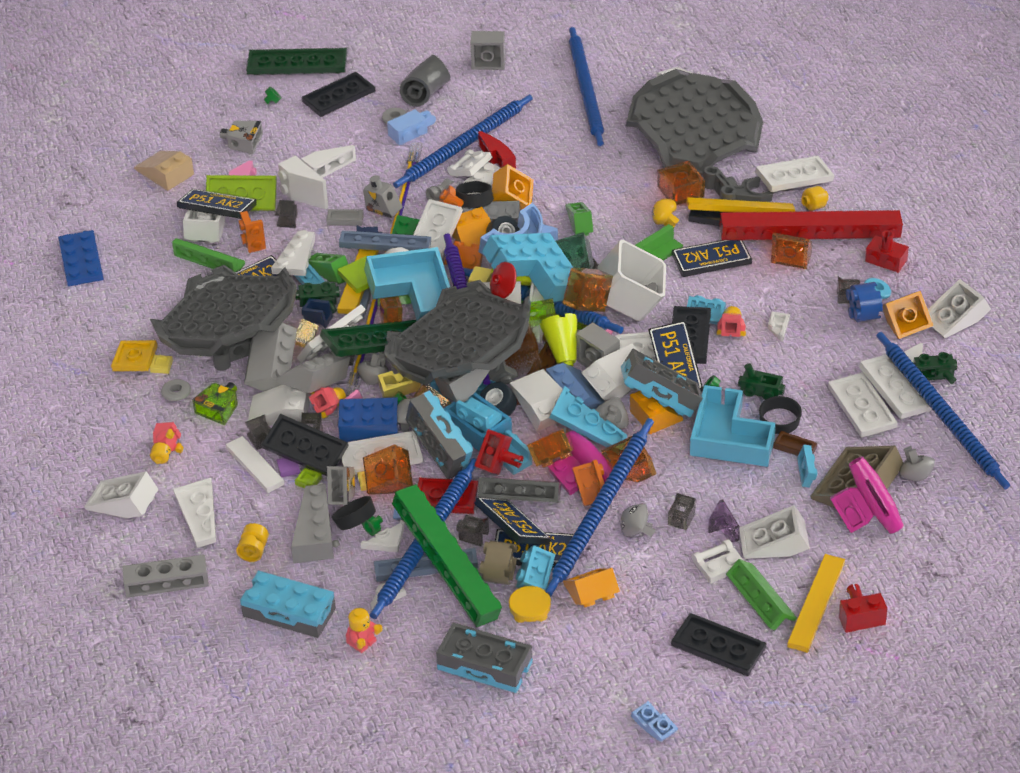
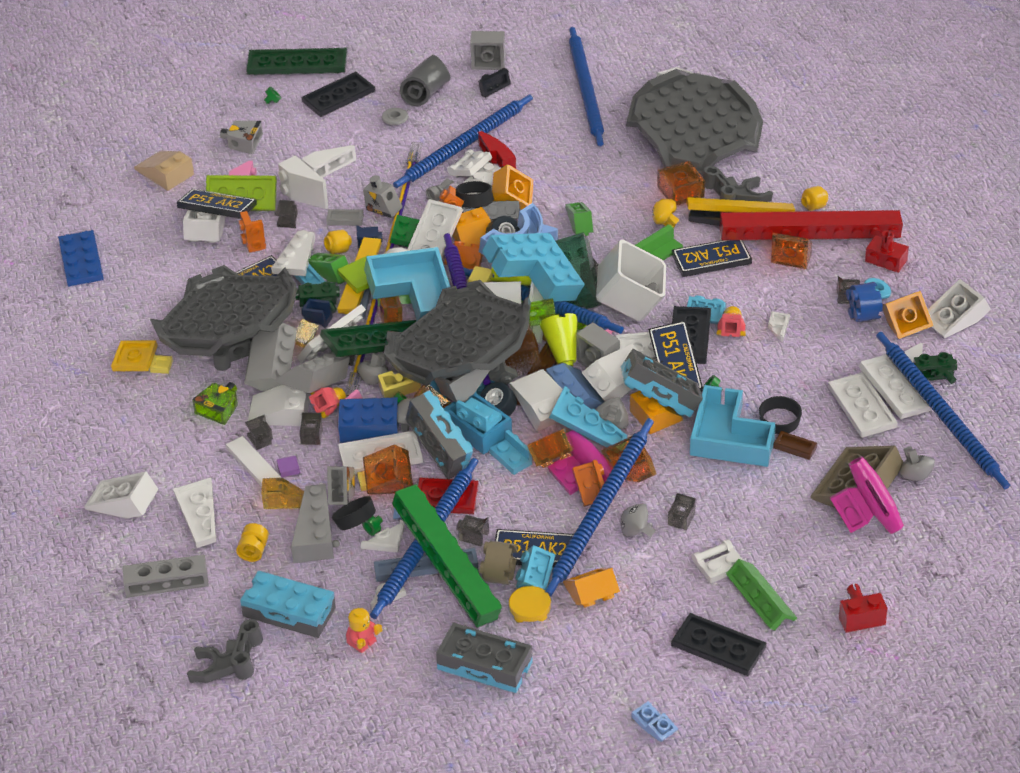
piece [150,422,184,464] -> none
light grey piece [161,379,191,401] -> none
bright green panel [172,238,245,272] -> none
black tile [261,414,349,476] -> none
lime tile [295,468,322,488] -> none
sand blue plate [339,230,431,251] -> none
light blue brick [387,109,436,145] -> none
red brick [474,429,523,475] -> none
tile [474,497,551,545] -> none
dark grey brick [478,477,561,503] -> none
red dish [490,262,517,299] -> none
clear orange brick [563,268,613,312] -> none
clear purple slope [708,499,740,543] -> none
dark green brick [738,363,786,400] -> none
white slope [739,505,810,559] -> none
white plate [755,156,834,192] -> none
yellow tile [787,554,845,653] -> none
medium azure plate [797,444,817,488] -> none
none -> dark grey piece [187,619,263,683]
none -> clear yellow slope [261,478,304,509]
none -> yellow head [324,230,352,254]
none -> black tile [478,68,511,97]

